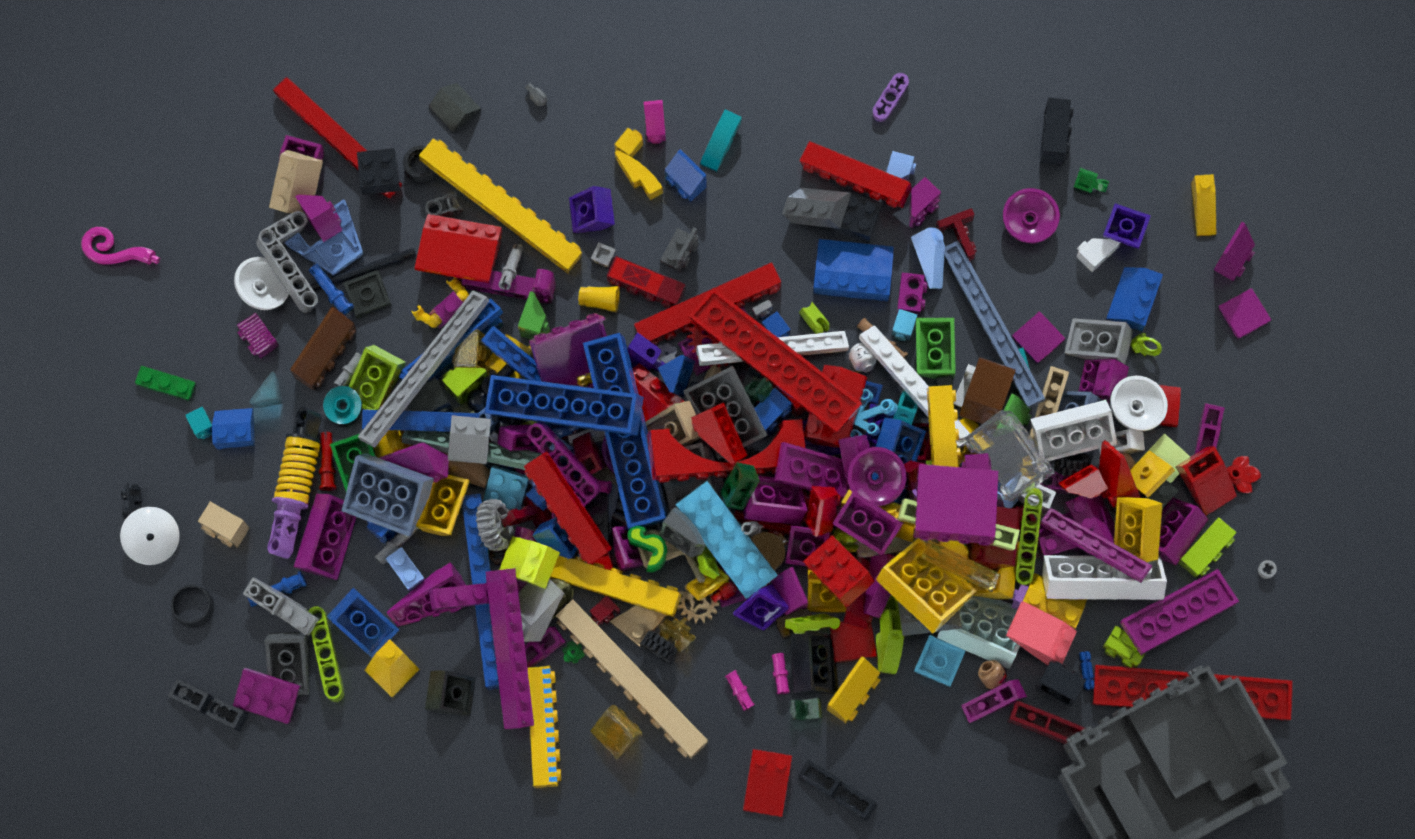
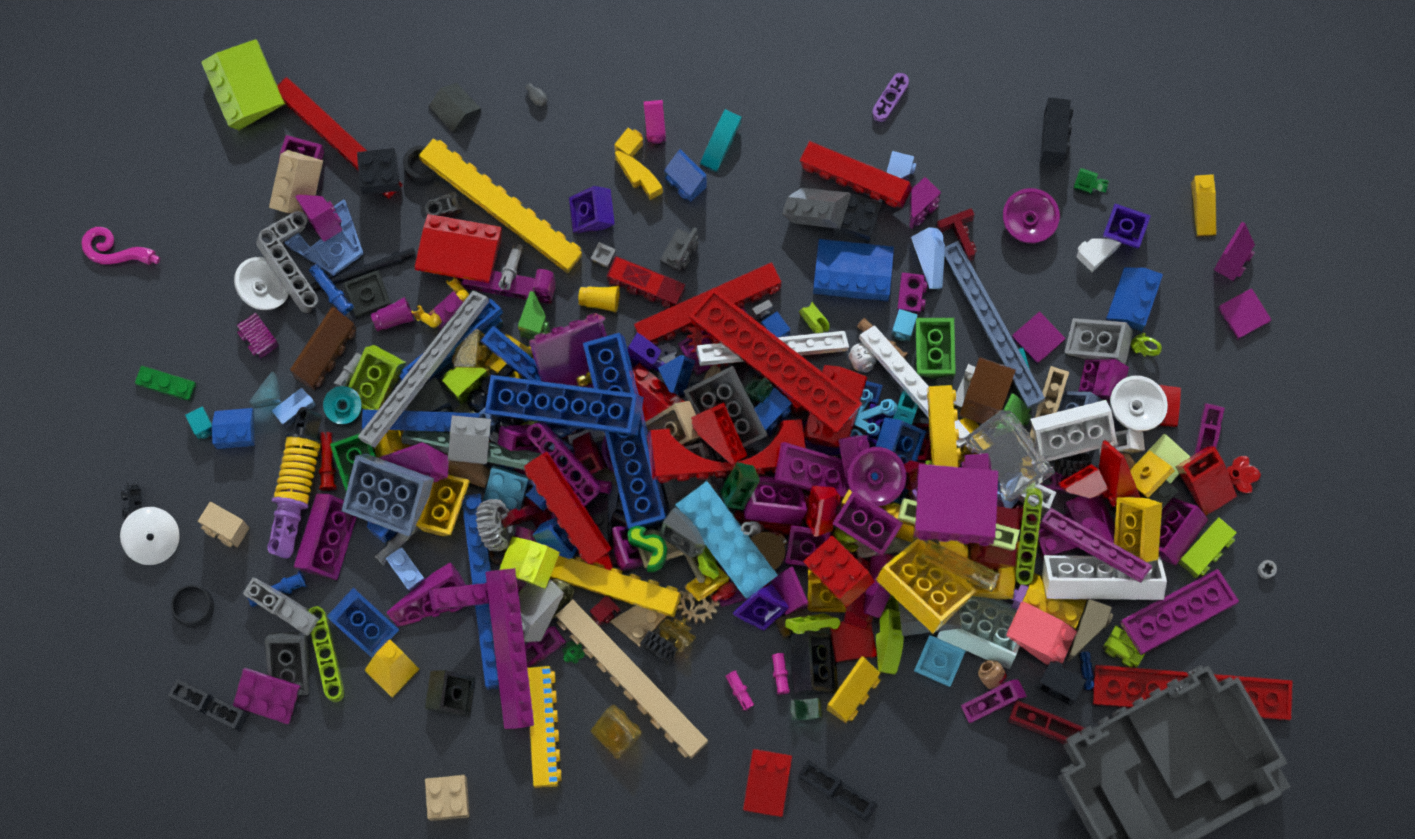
none -> lime slope [201,39,285,131]
none -> light blue panel [272,388,316,428]
none -> magenta plant [371,297,415,331]
none -> tan brick [425,775,470,821]
none -> dark tan slope [1066,599,1113,662]

